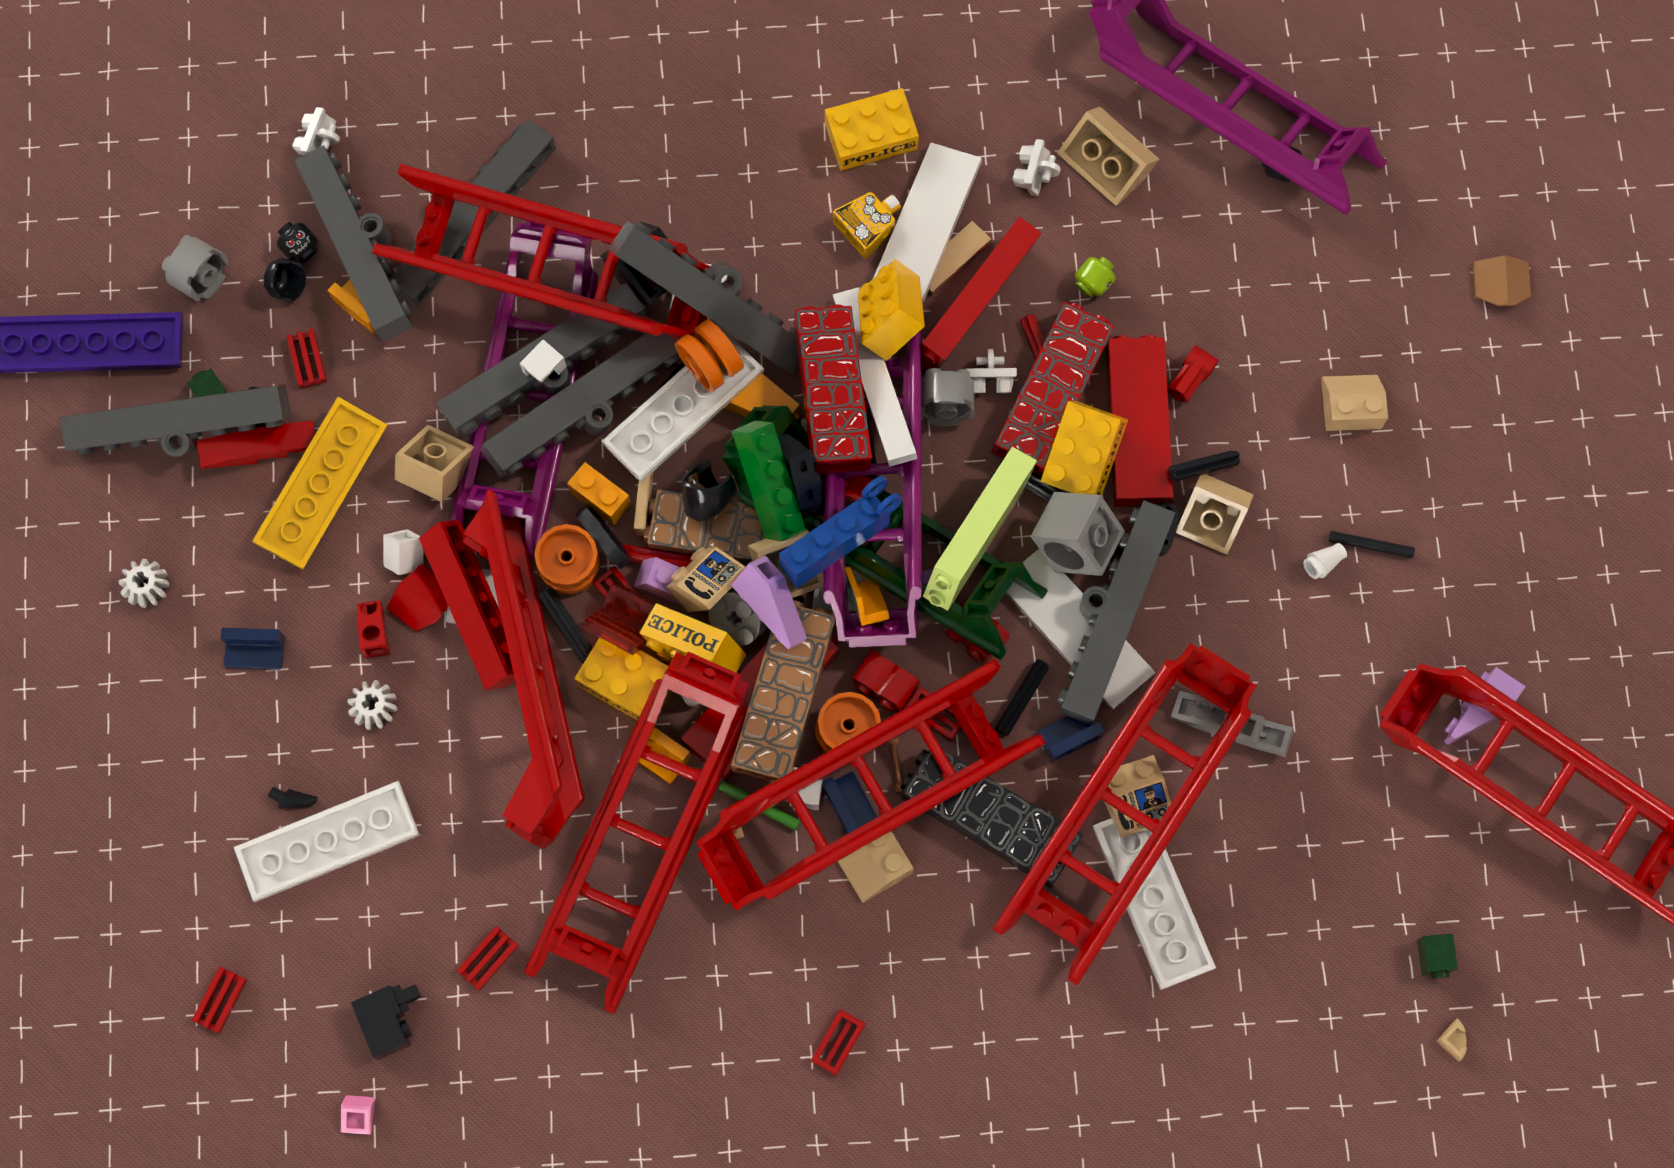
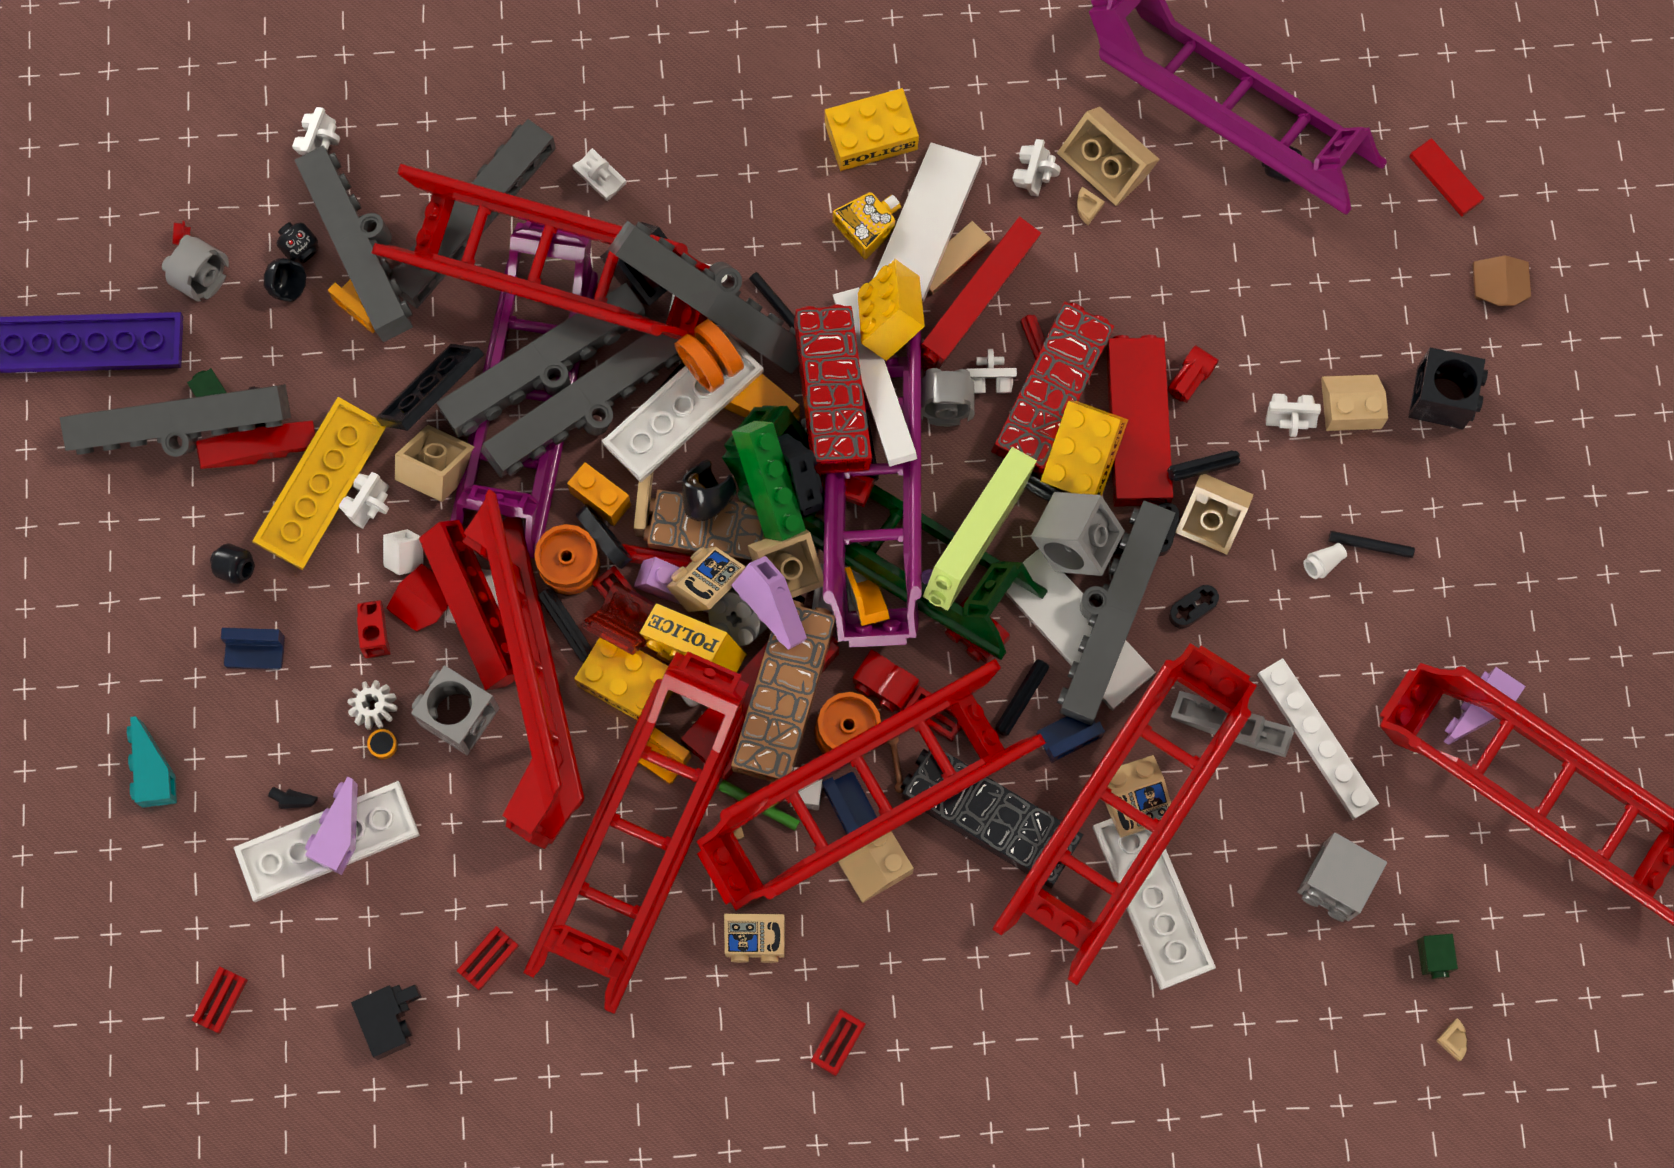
white gear [118,559,169,608] -> none
red tile [286,328,327,389] -> none
bright pink slope [341,1095,375,1135] -> none
white panel [520,340,567,382] -> none
blue hinge [779,476,903,588] -> none
lime head [1075,256,1116,298] -> none
none -> teal slope [127,716,177,808]
none -> red plate [172,221,191,245]
none -> black head [210,543,255,584]
none -> lavender slope [305,777,358,875]
none -> white hips [339,472,389,529]
none -> tile [367,729,398,759]
none -> black tile [376,344,484,431]
none -> light grey brick [411,665,500,755]
none -> white hips [573,148,627,201]
none -> tan slope [724,914,785,963]
none -> black bar [749,272,795,328]
none -> tan tile [1077,187,1105,225]
none -> black beam [1169,585,1219,629]
none -> white plate [1258,658,1379,820]
none -> white hips [1266,394,1321,437]
none -> light grey brick [1297,832,1387,922]
none -> black brick [1408,347,1488,429]
none -> red tile [1409,138,1484,217]

